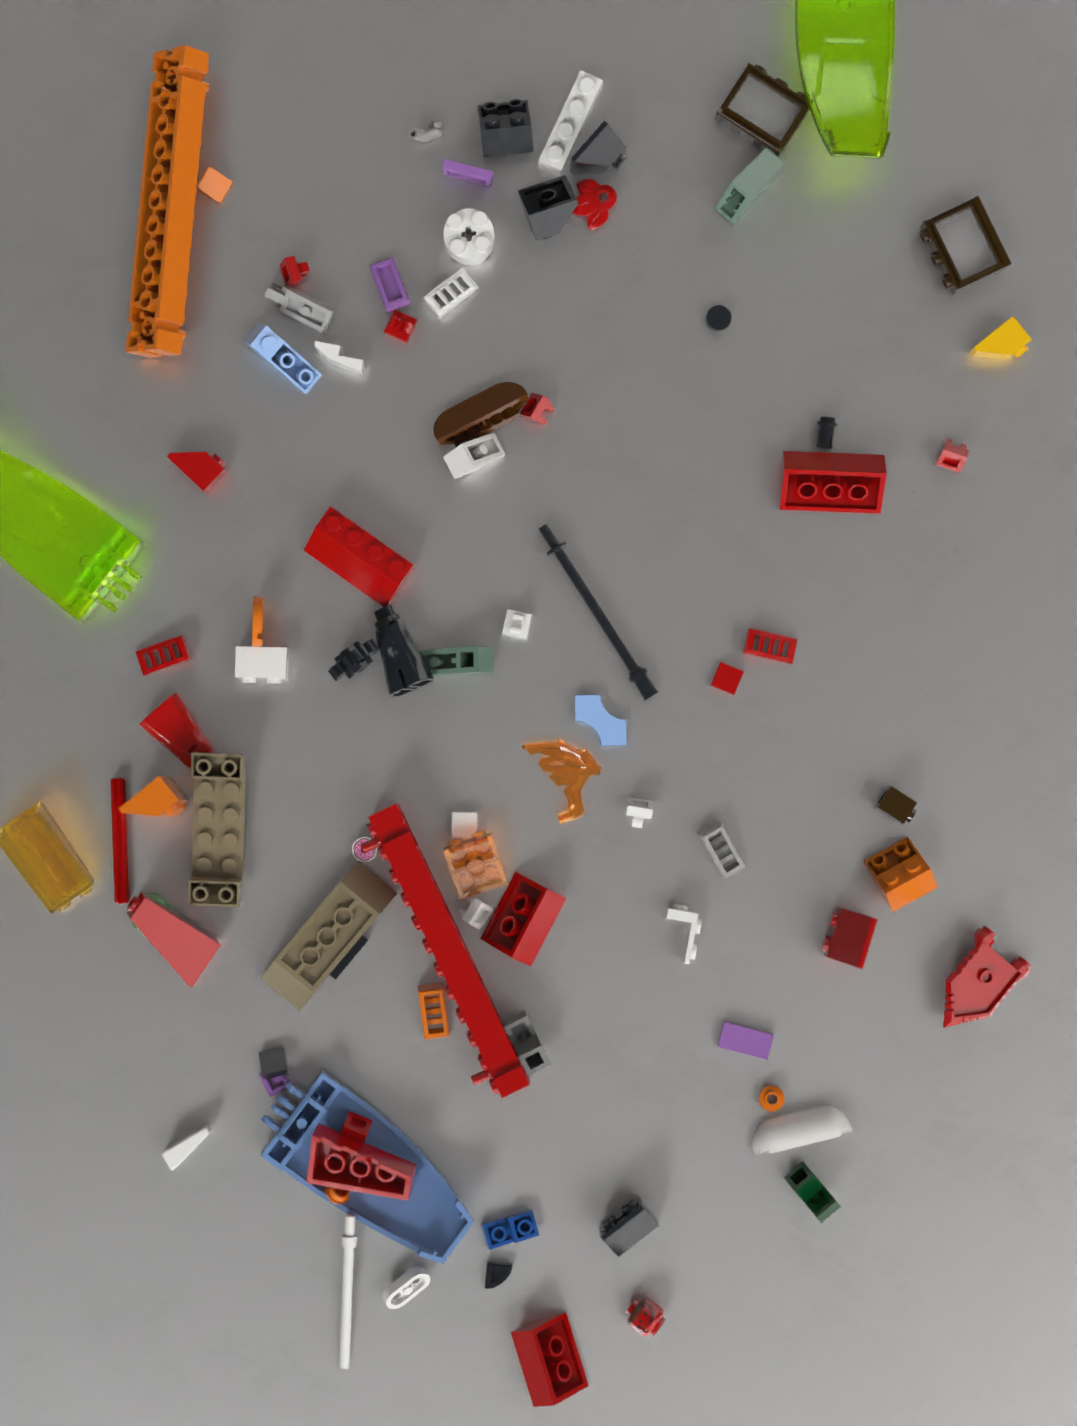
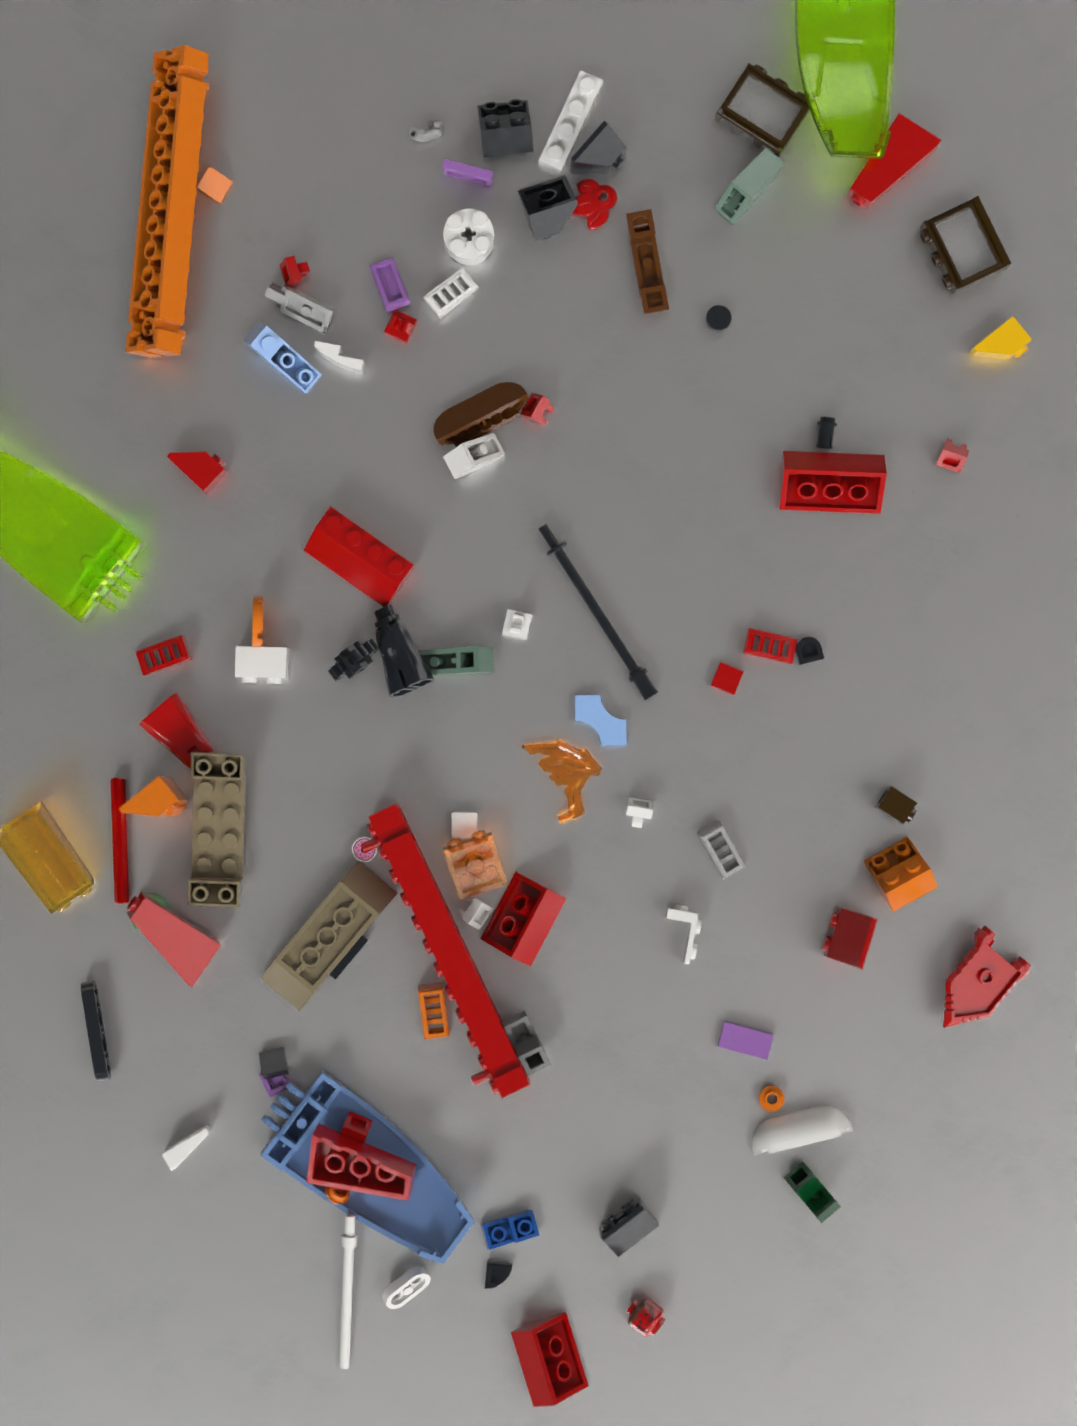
none -> black beam [81,981,111,1081]
none -> reddish brown slope [626,209,669,314]
none -> black tile [795,637,824,665]
none -> red slope [847,113,941,208]

